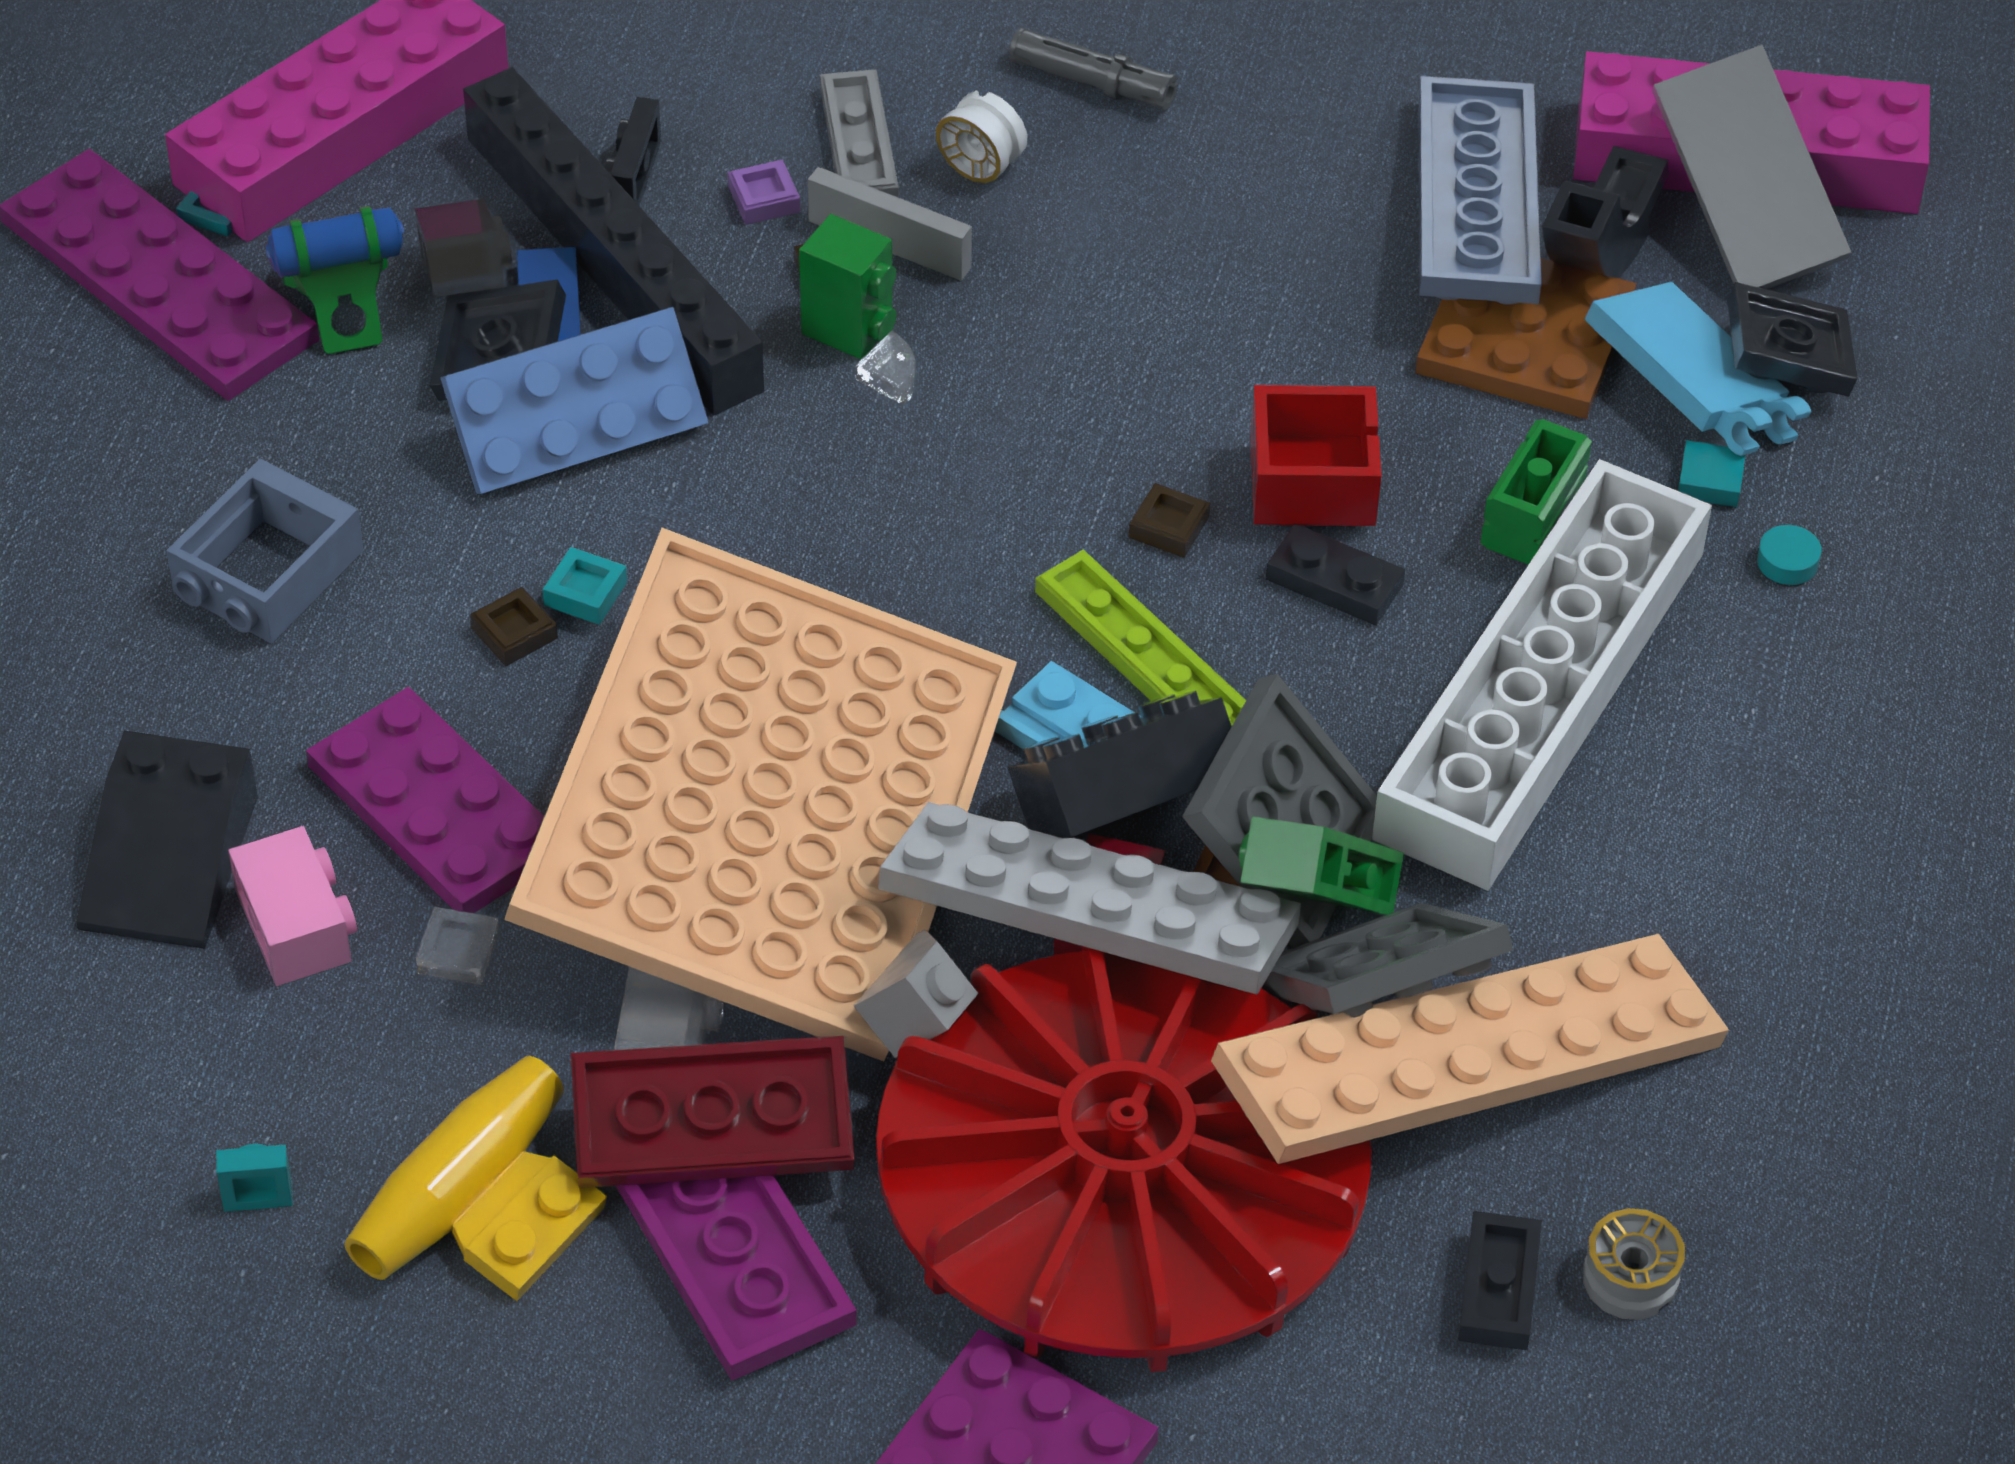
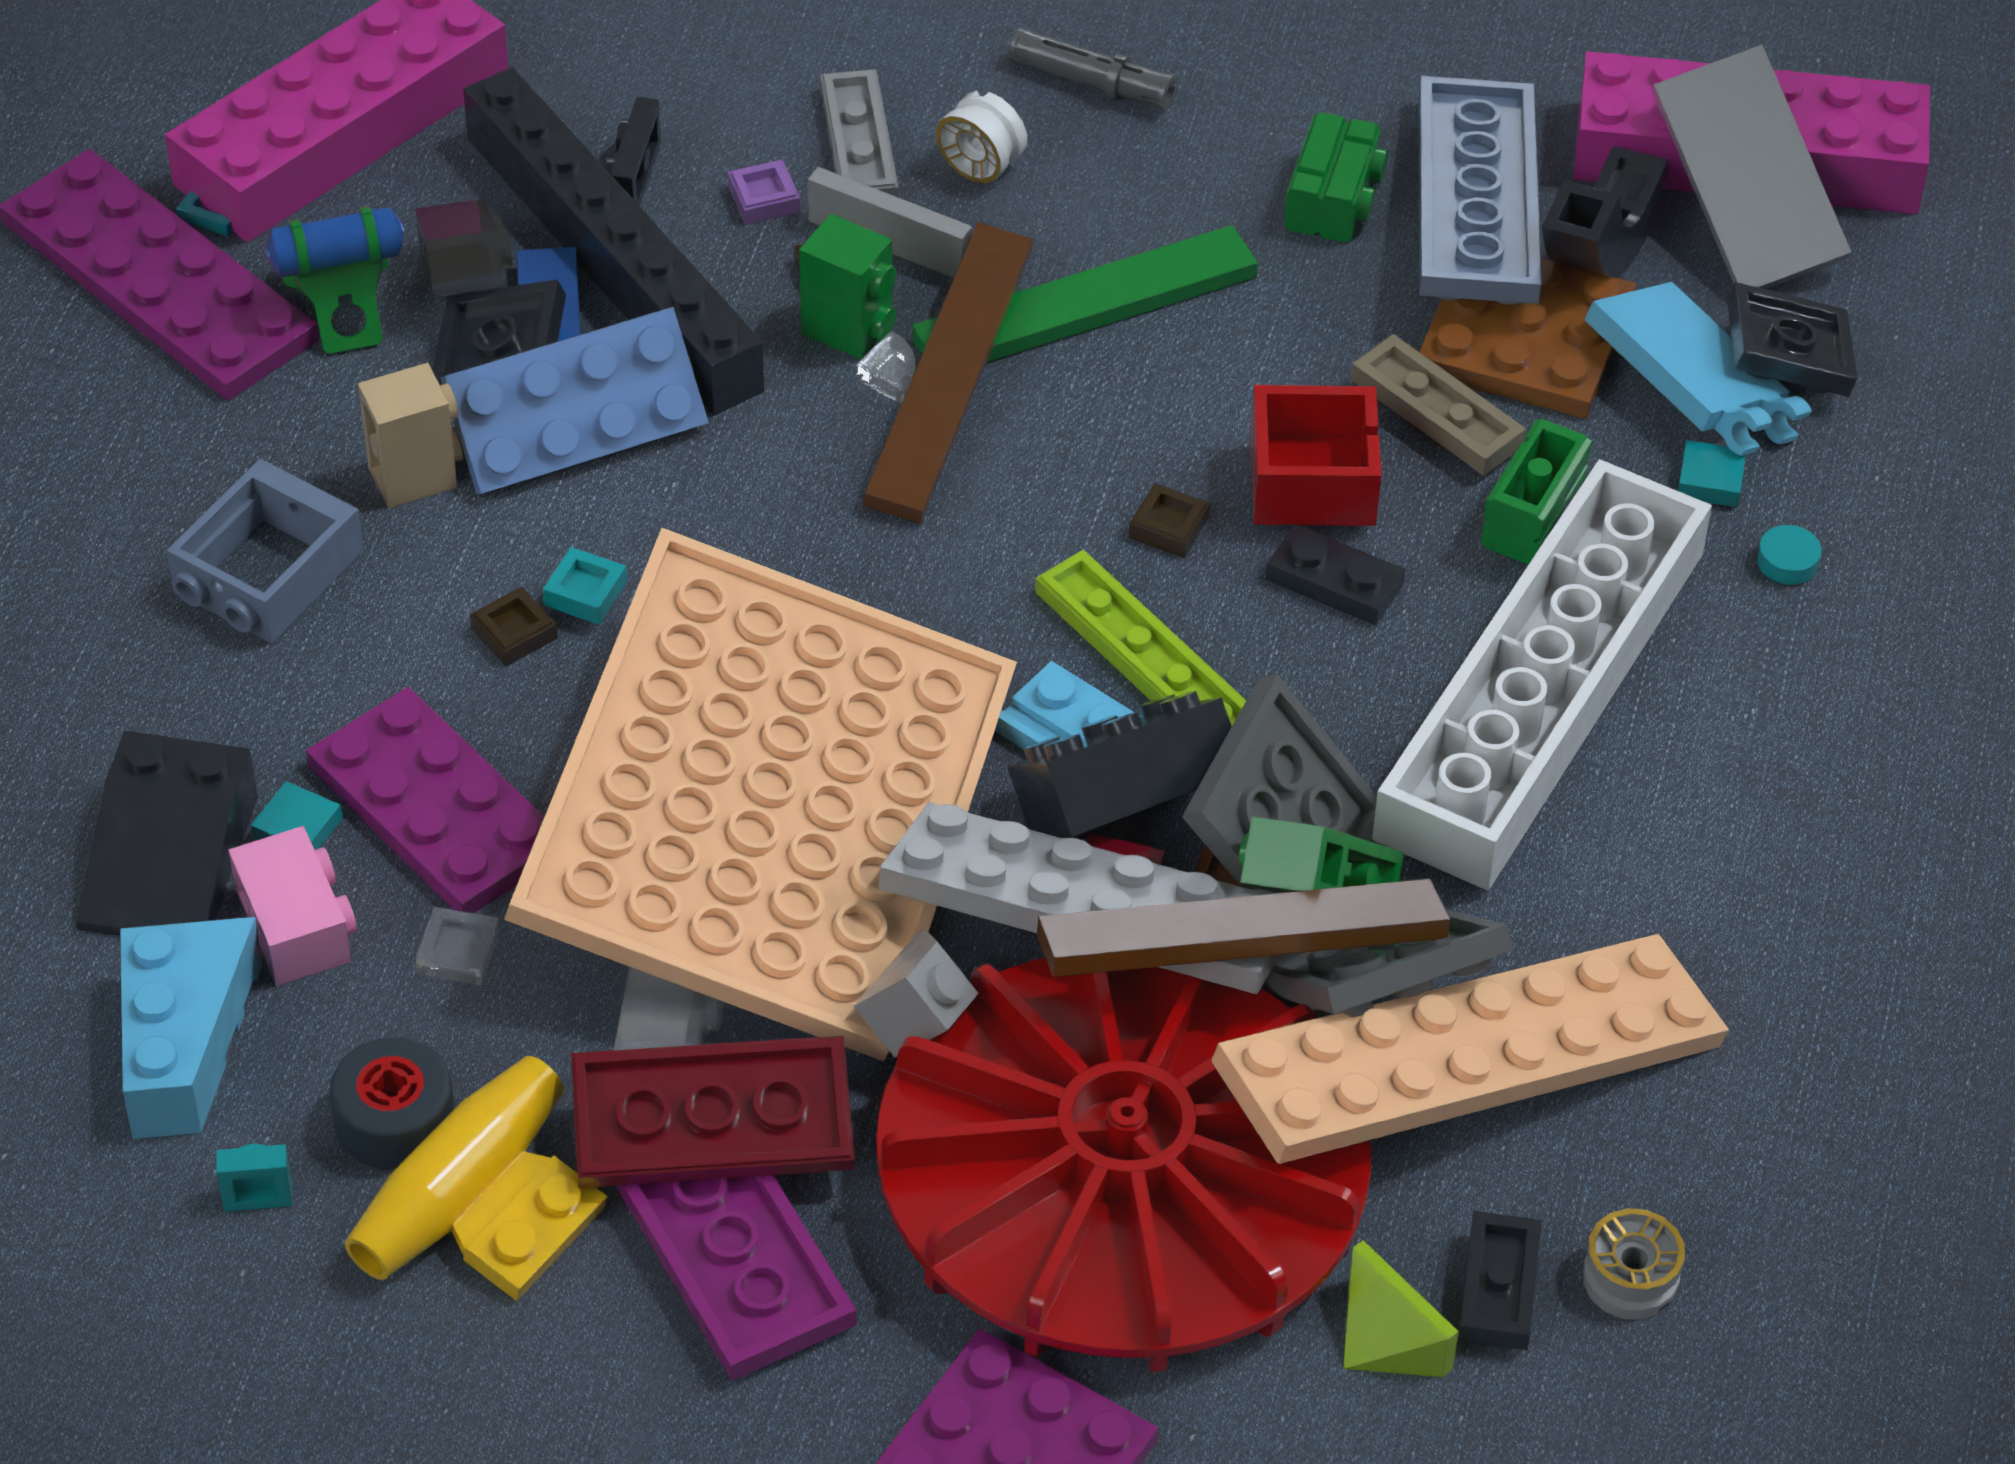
none -> medium azure wedge [120,917,263,1139]
none -> teal tile [251,781,343,850]
none -> black wheel [330,1037,455,1170]
none -> tan brick [358,363,463,509]
none -> reddish brown tile [863,222,1034,524]
none -> green tile [912,225,1258,362]
none -> tile [1037,879,1450,977]
none -> green brick [1284,112,1388,243]
none -> lime slope [1343,1240,1459,1377]
none -> dark tan plate [1351,334,1526,476]

